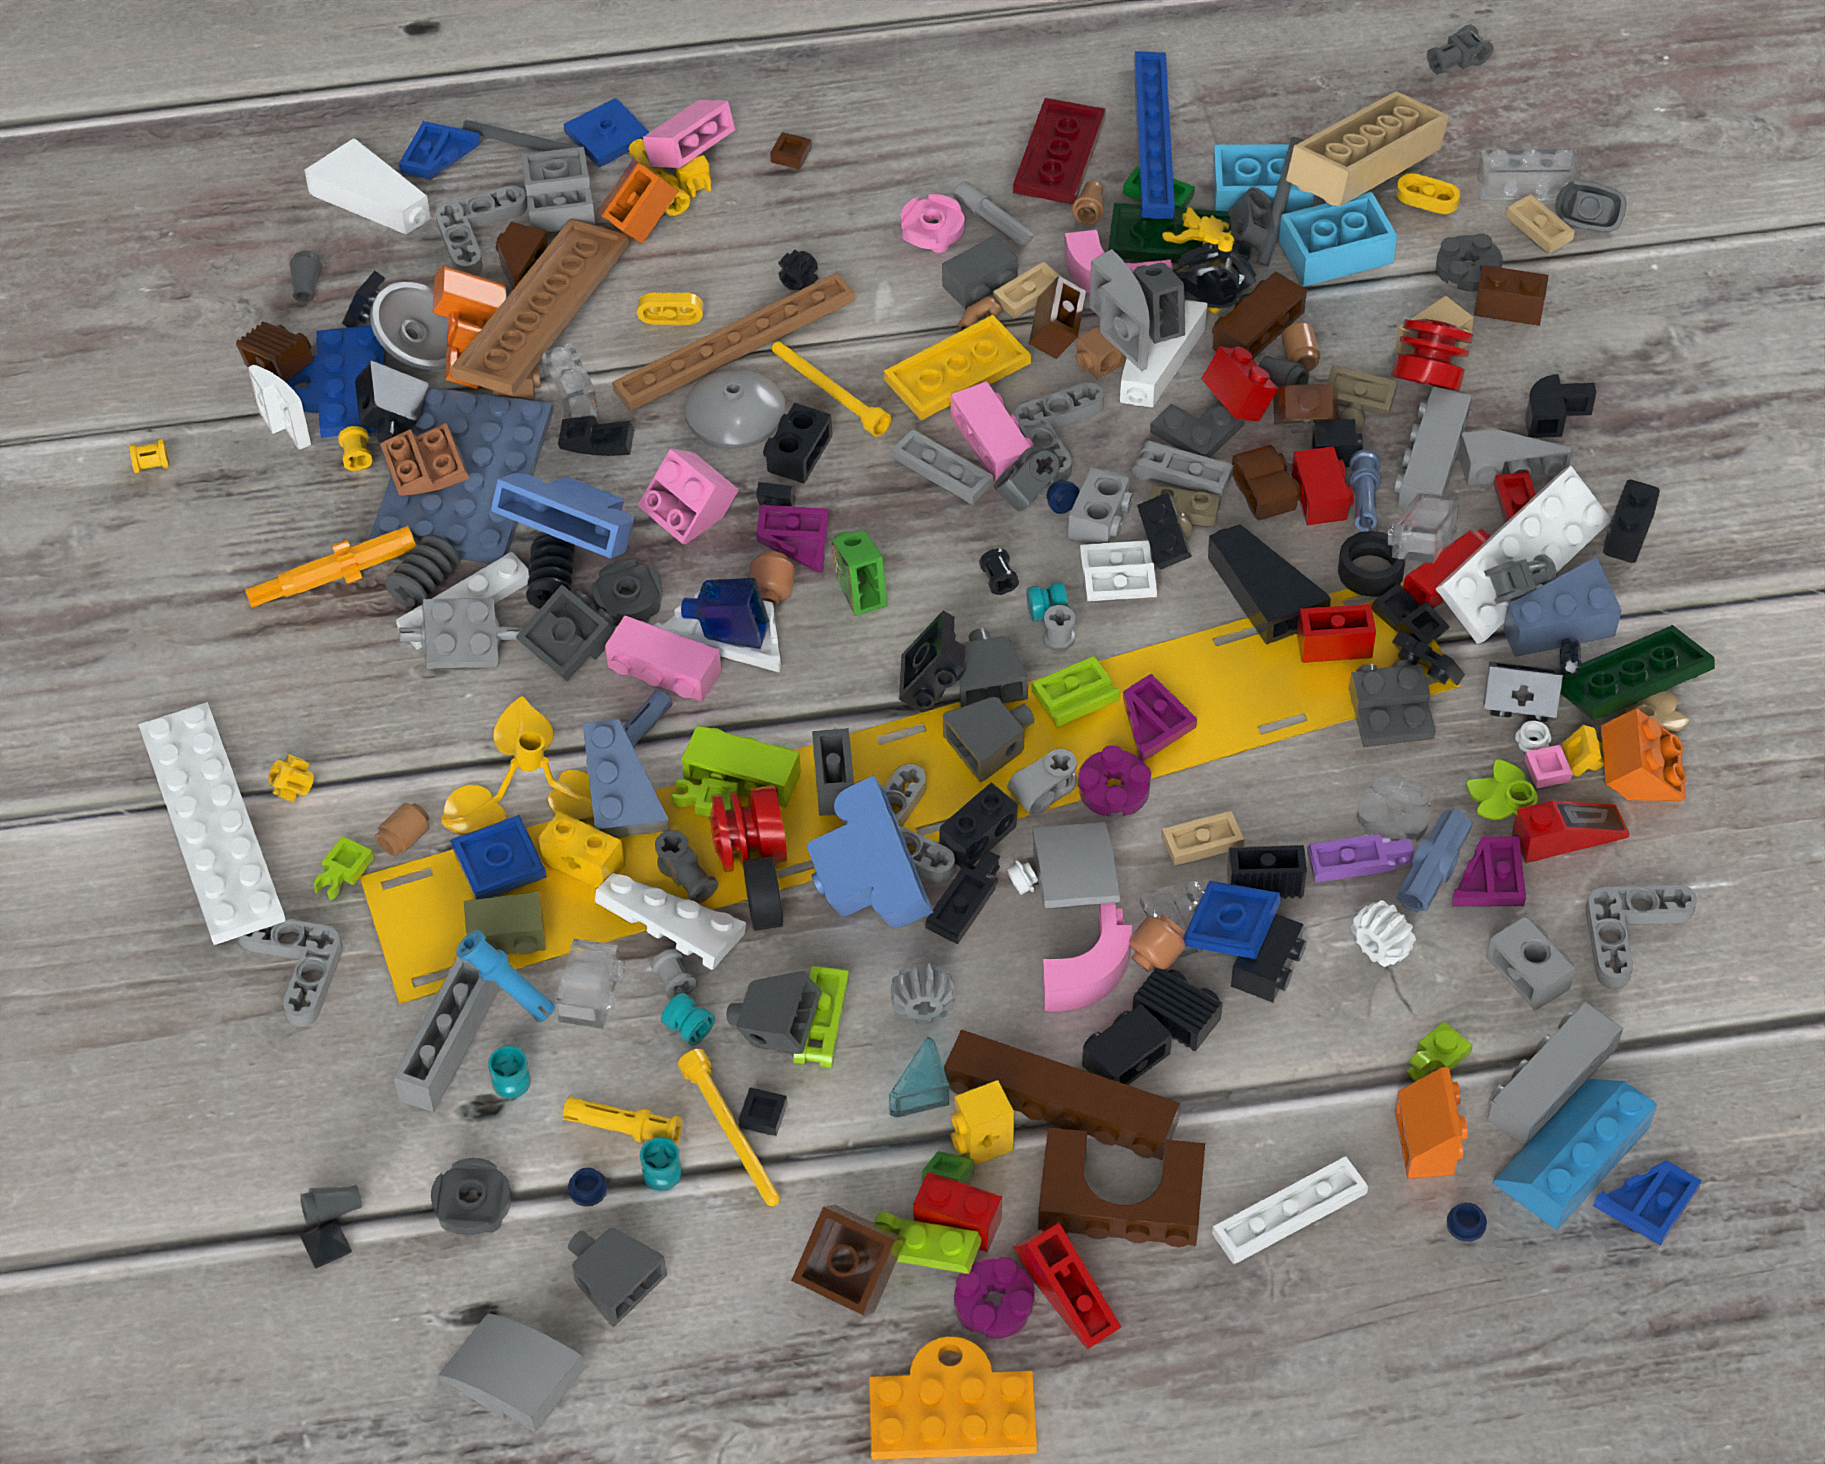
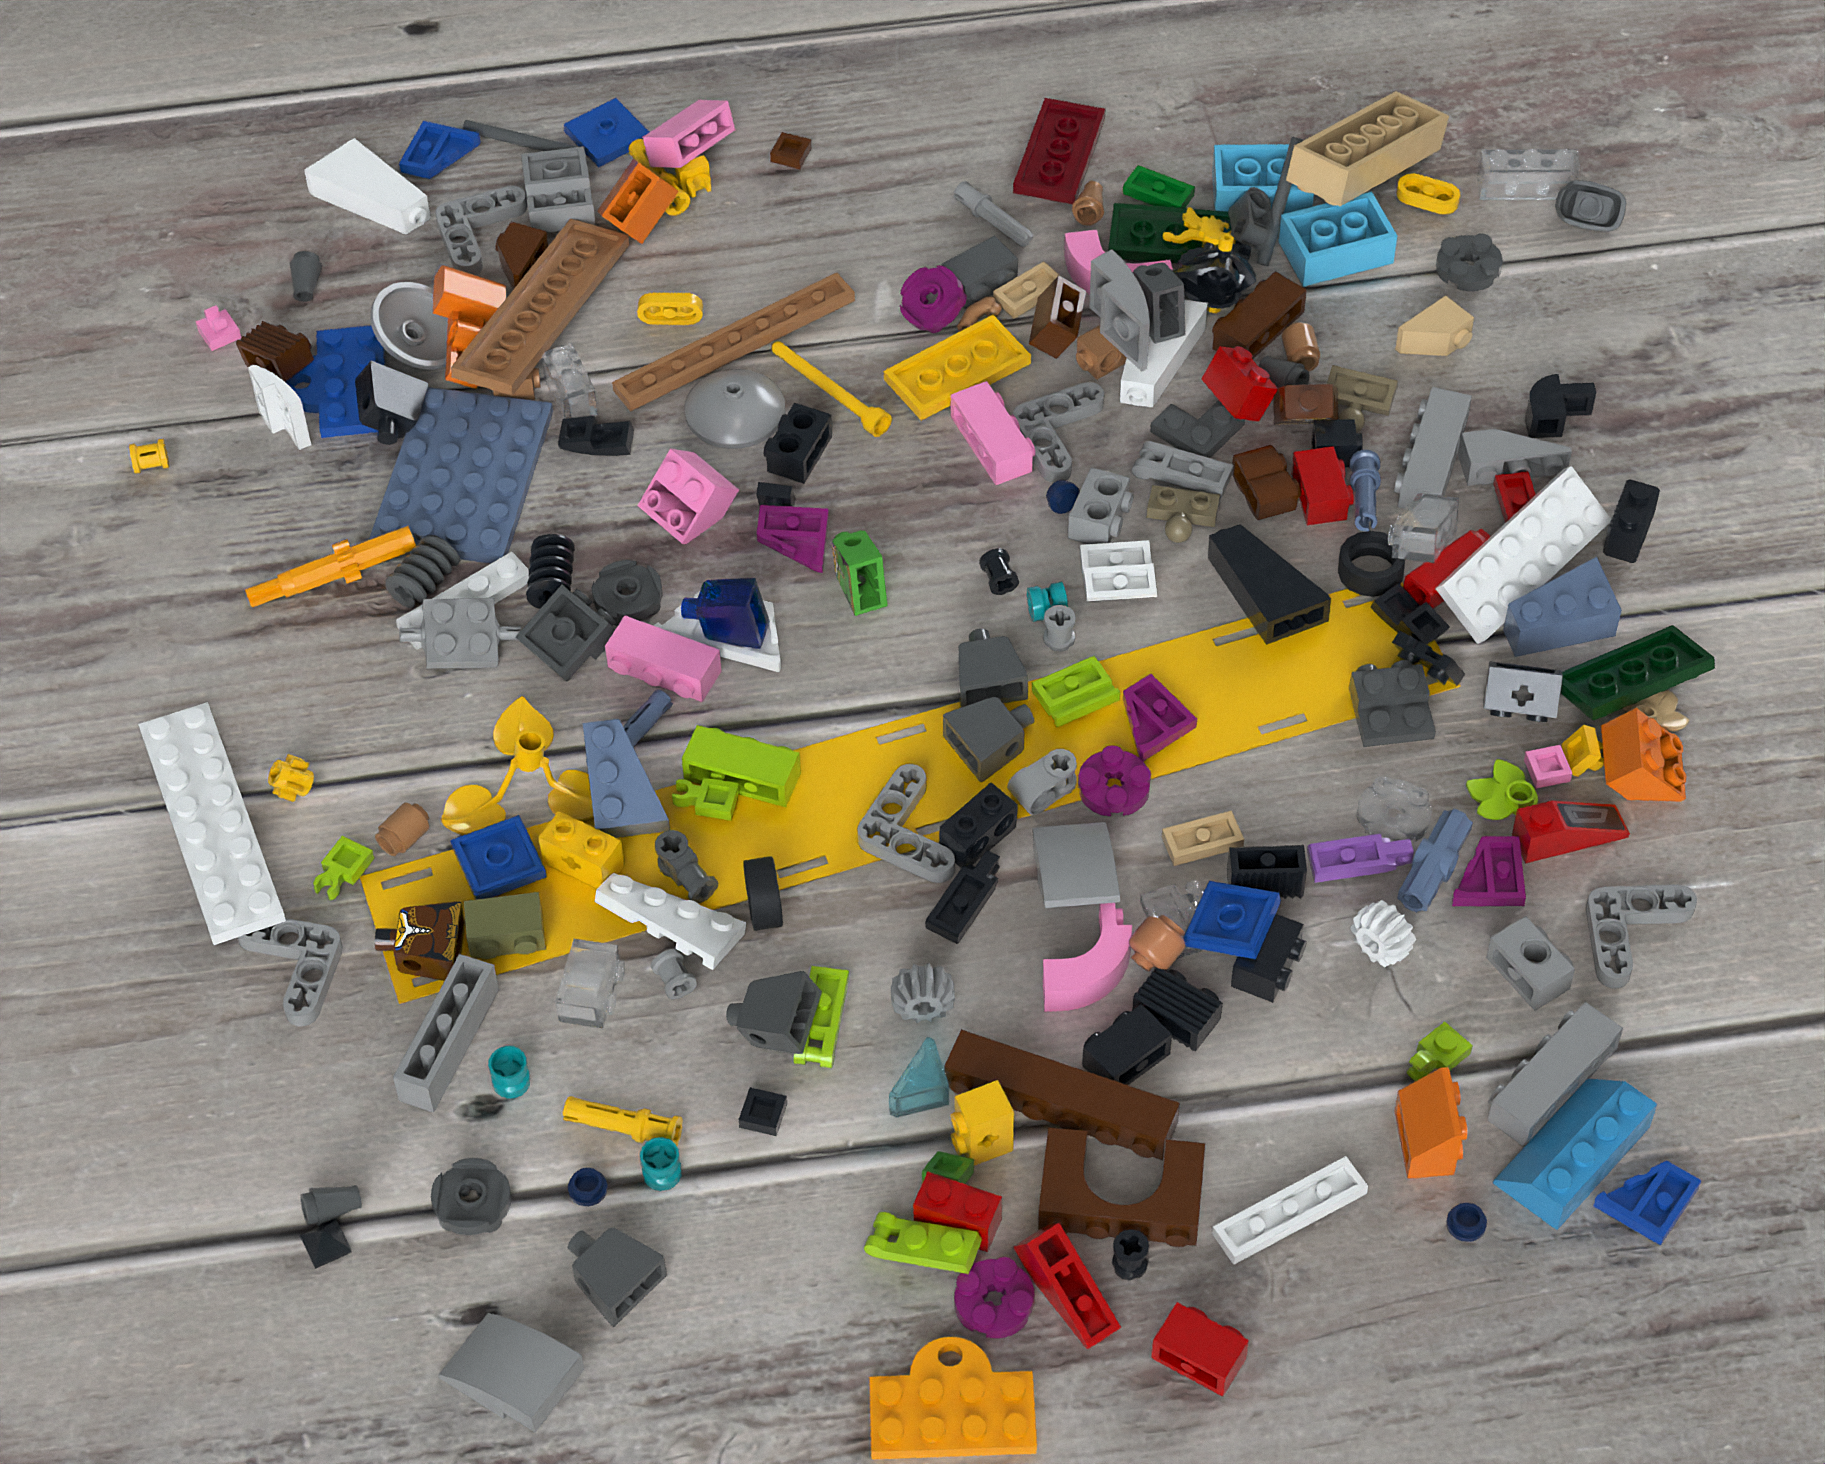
yellow bush [338,426,373,471] -> none
black plate [342,271,385,328] -> none
nougat slope [380,423,469,496] -> none
dark azure pin [456,930,555,1022] -> none
medium blue brick [490,473,634,559] -> none
teal wheel [661,993,715,1046] -> none
yellow piece [677,1049,780,1207] -> none
red wheel [709,785,787,872] -> none
nougat head [748,551,795,606] -> none
black gear [778,250,819,290] -> none
reddish brown brick [791,1205,906,1315] -> none
medium blue brick [807,775,934,928] -> none
dark grey brick [812,728,854,816] -> none
light grey plate [891,429,993,505] -> none
black plate [899,610,967,713] -> none
bright pink plate [901,194,965,253] -> none
dark grey piece [994,446,1059,511] -> none
white plate [1006,860,1038,895] -> none
blue plate [1134,51,1175,219] -> none
black plate [1137,492,1192,570] -> none
red brick [1297,604,1376,663] -> none
red wheel [1391,319,1474,391] -> none
dark grey connector [1427,25,1494,75] -> none
reddish brown brick [1474,265,1549,326] -> none
dark grey connector [1484,554,1557,605] -> none
tan plate [1505,194,1575,254] -> none
white plate [1515,721,1552,752] -> none
black axle [1560,638,1582,676] -> none
none -> bright pink tile [196,305,241,351]
none -> reddish brown torso [375,901,465,981]
none -> magenta plate [900,265,967,333]
none -> black bush [1112,1229,1149,1280]
none -> red brick [1151,1302,1249,1397]

